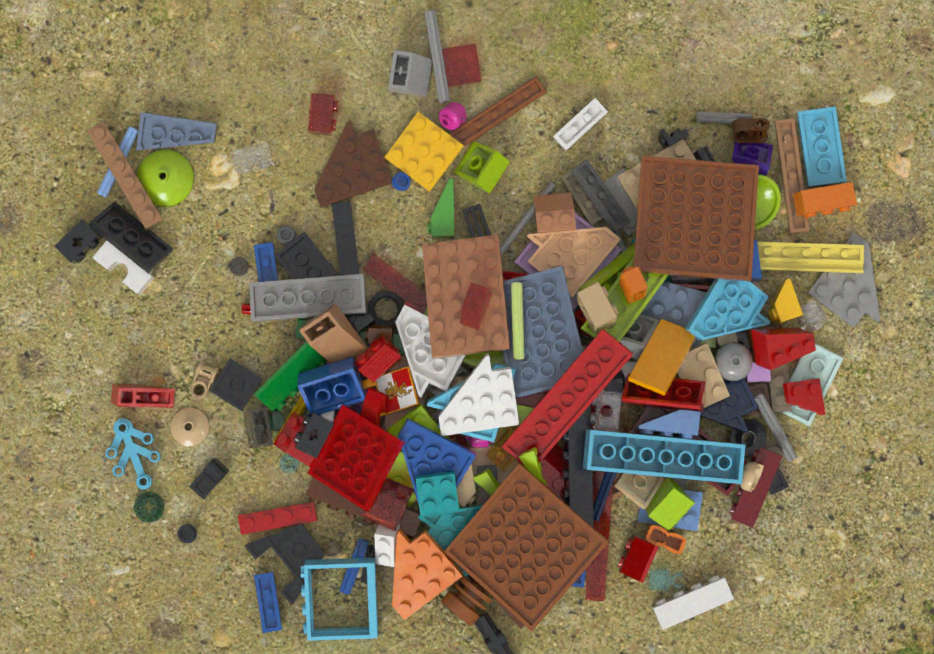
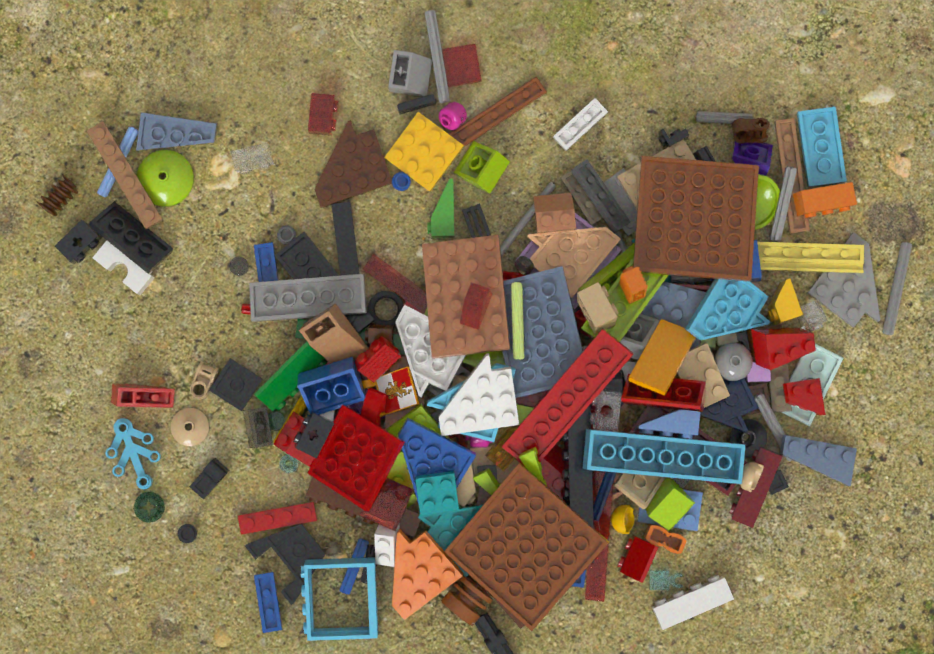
none -> reddish brown piece [36,174,79,216]
none -> black tile [397,94,436,115]
none -> clear smoke tile [514,256,534,275]
none -> yellow hair [611,505,634,534]
none -> light grey axle [770,166,797,242]
none -> sand blue wing [780,435,857,487]
none -> light grey axle [882,242,912,335]

